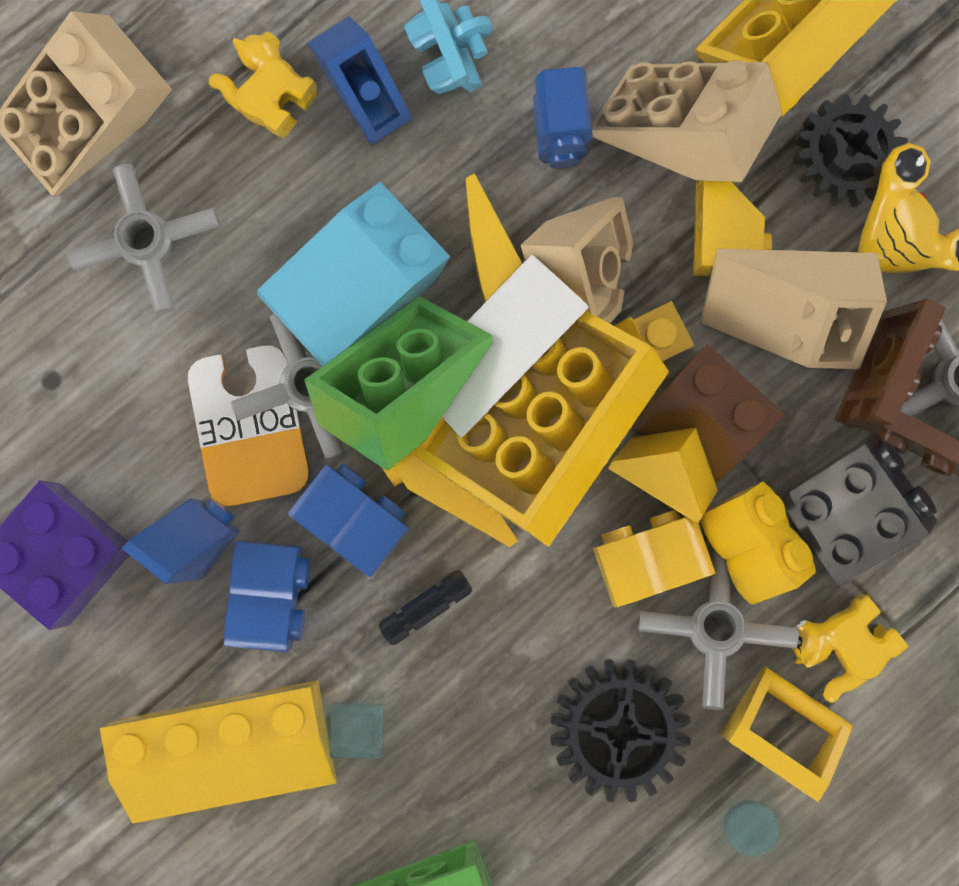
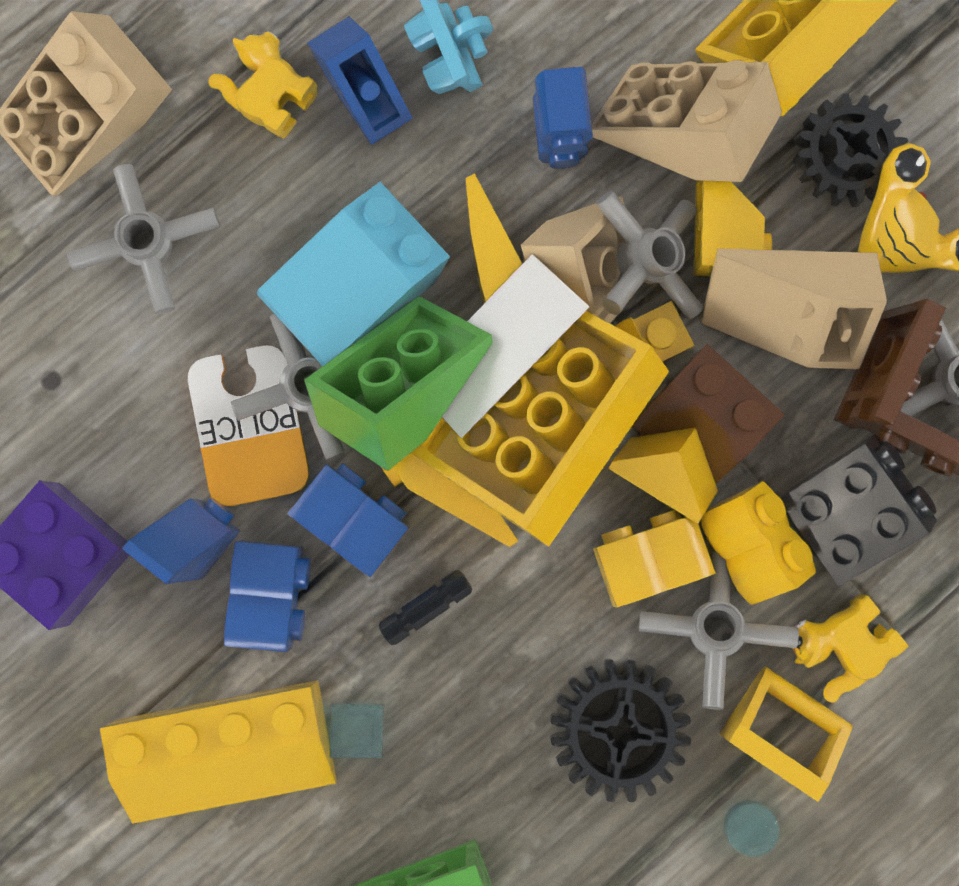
none -> light grey bar [596,190,703,319]

